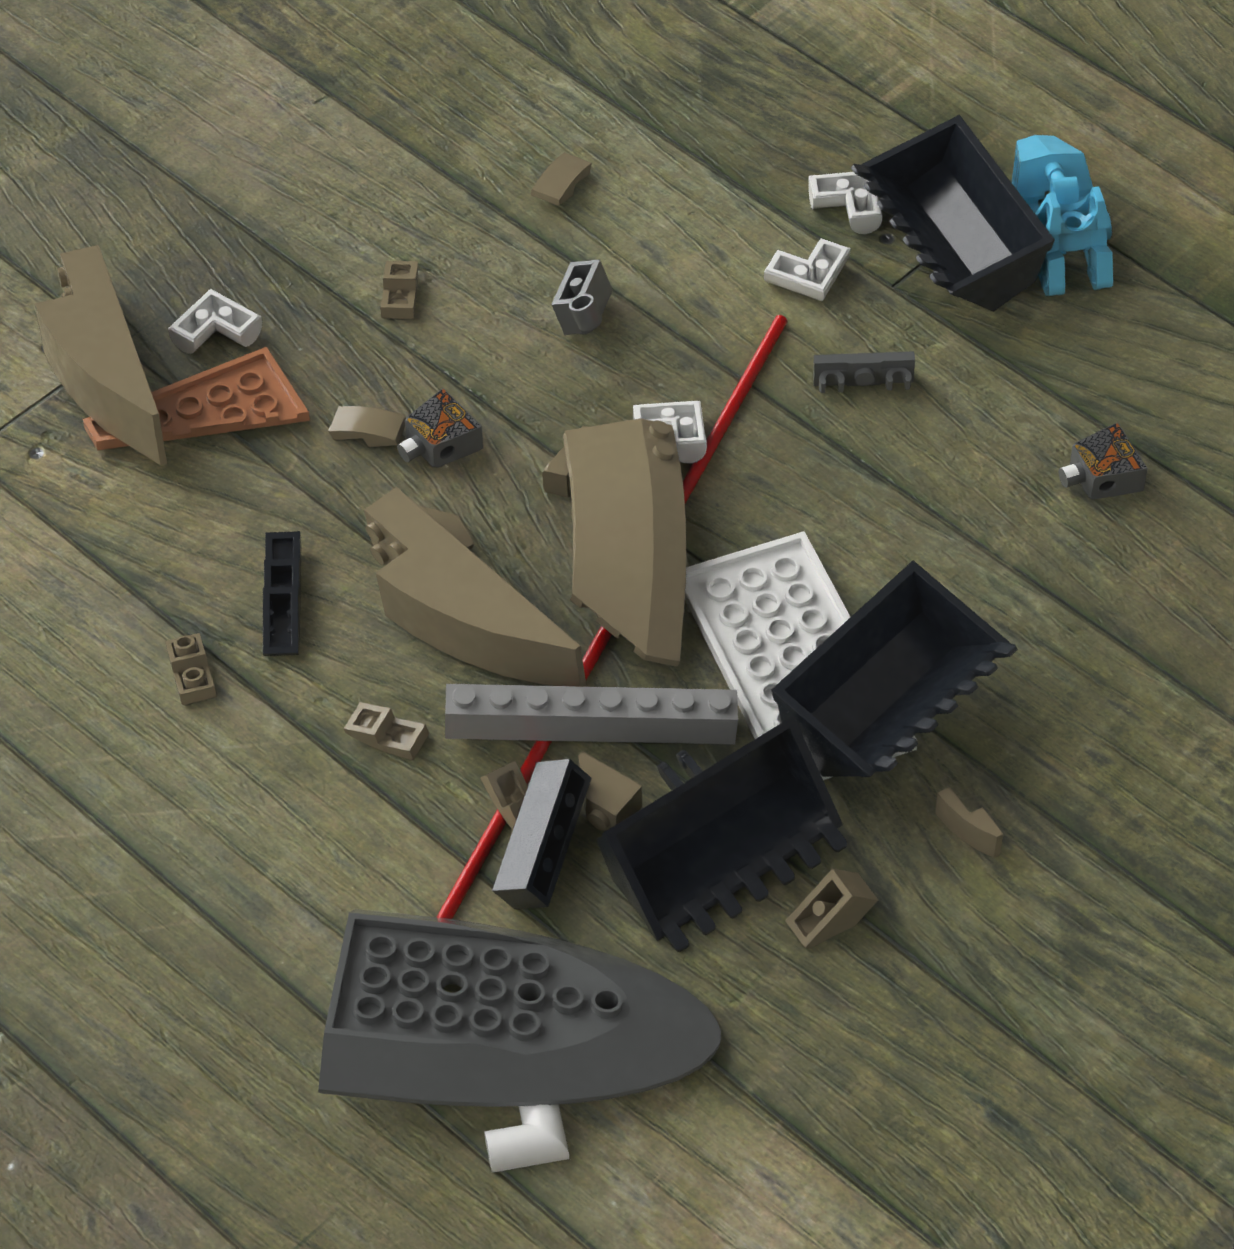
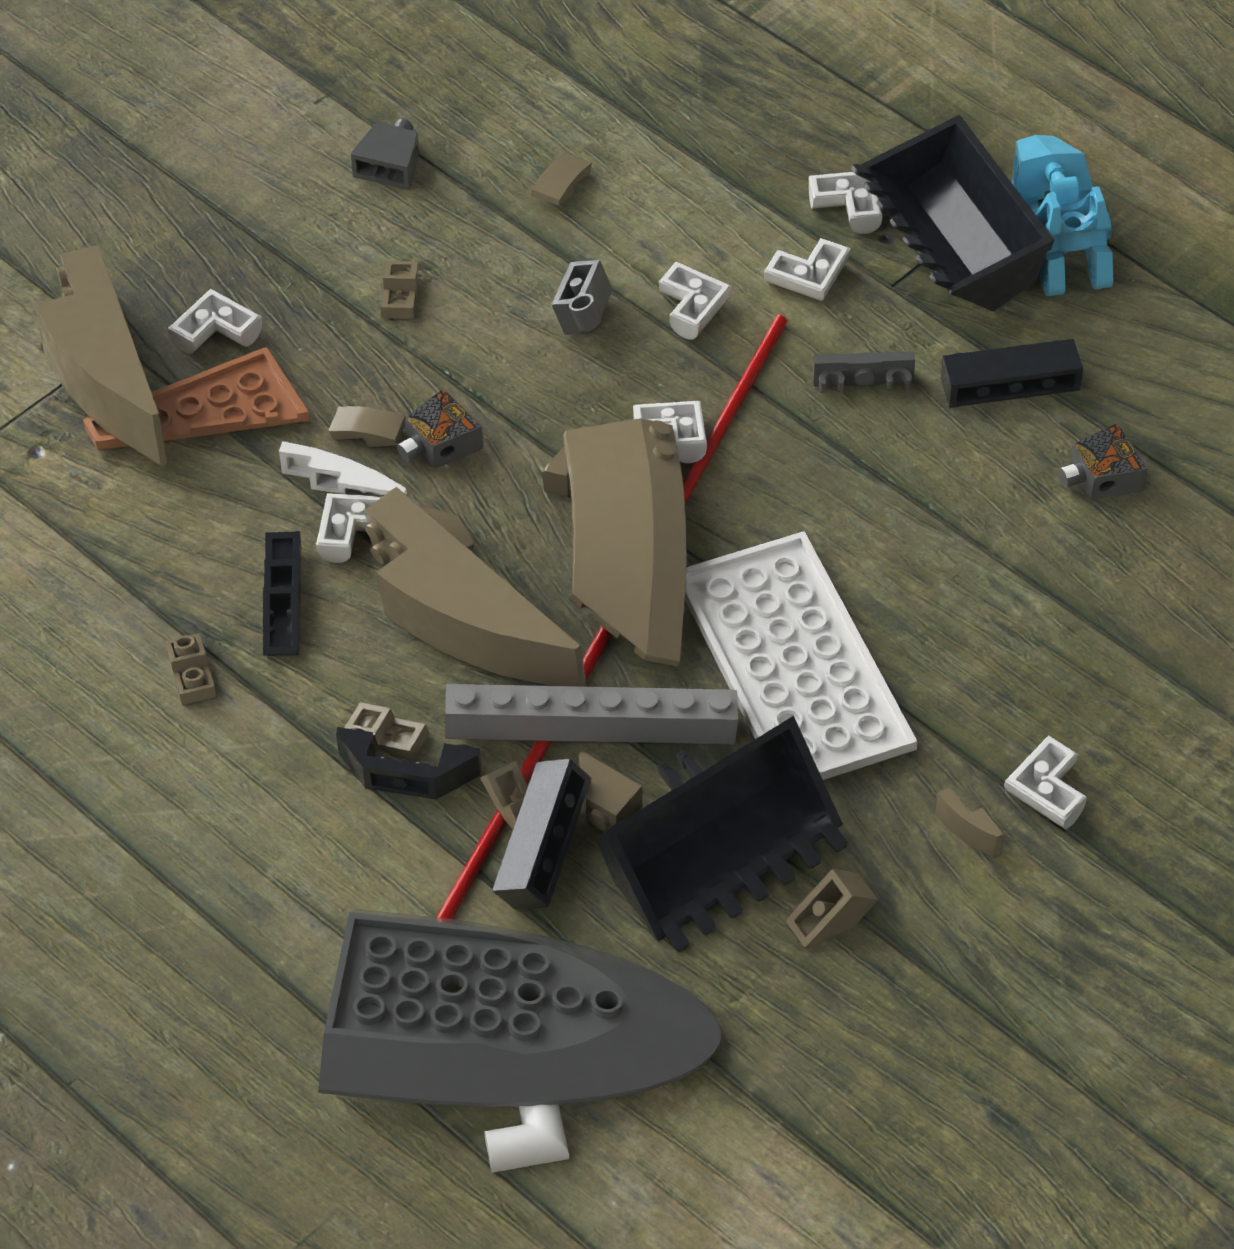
black piece [771,560,1018,777] -> none
none -> white slope [279,441,407,497]
none -> white brick [316,493,381,563]
none -> black slope [336,727,482,800]
none -> dark grey torso [351,118,419,190]
none -> white brick [659,262,732,340]
none -> black brick [941,339,1083,408]
none -> white brick [1004,735,1087,829]

